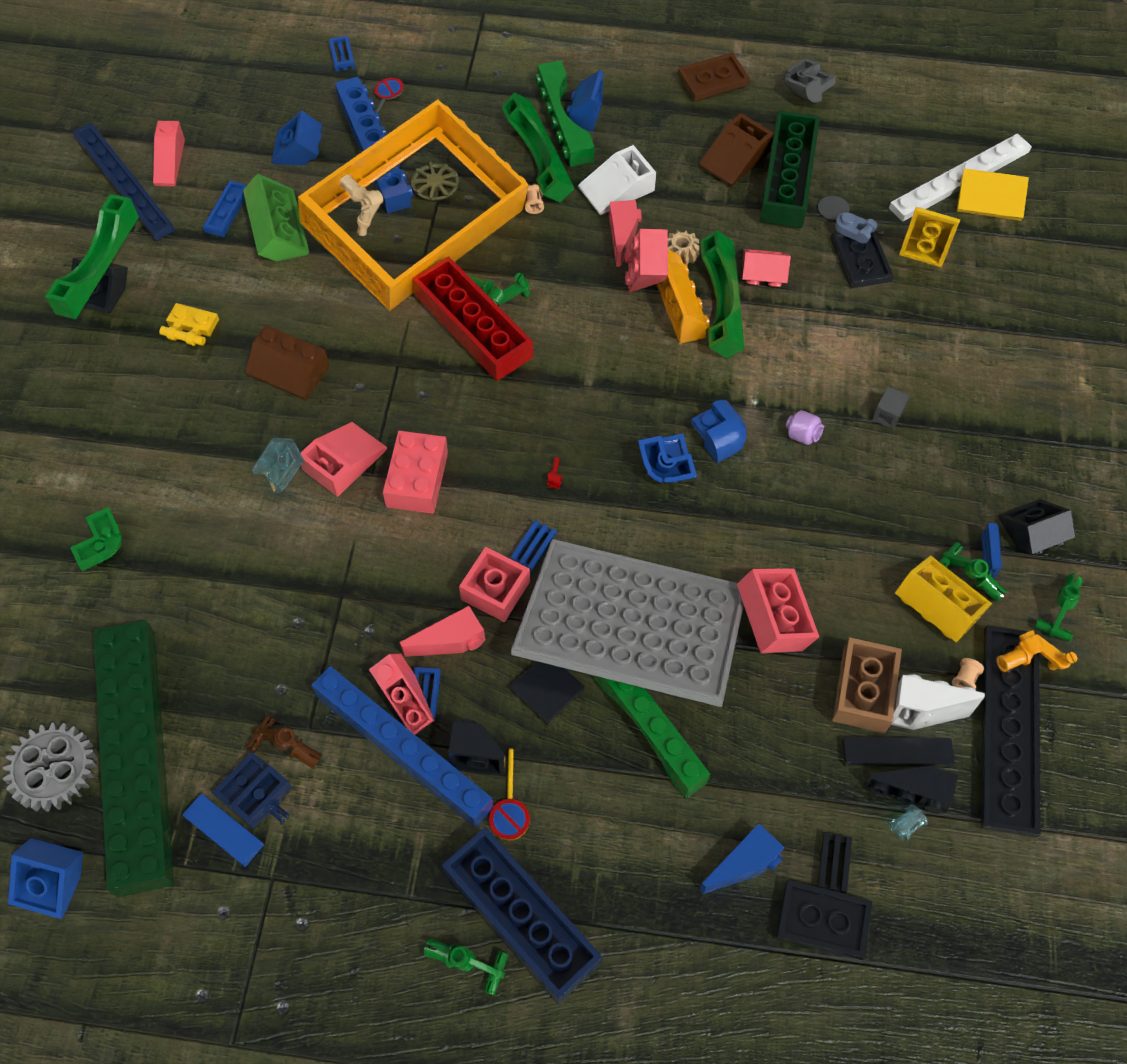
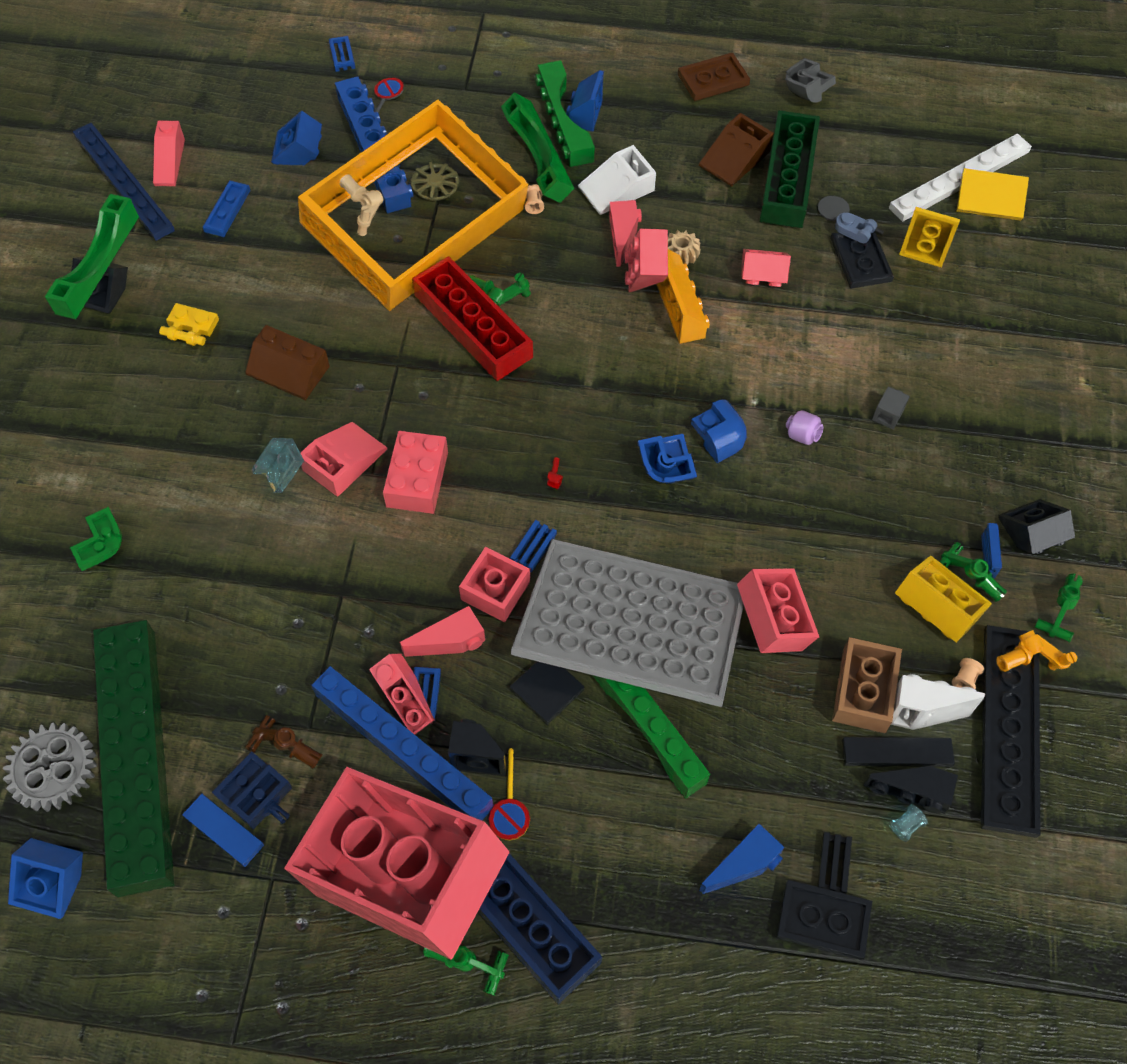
bright green slope [243,173,309,262] -> none
green arch [700,230,745,359] -> none
none -> coral brick [284,767,509,960]

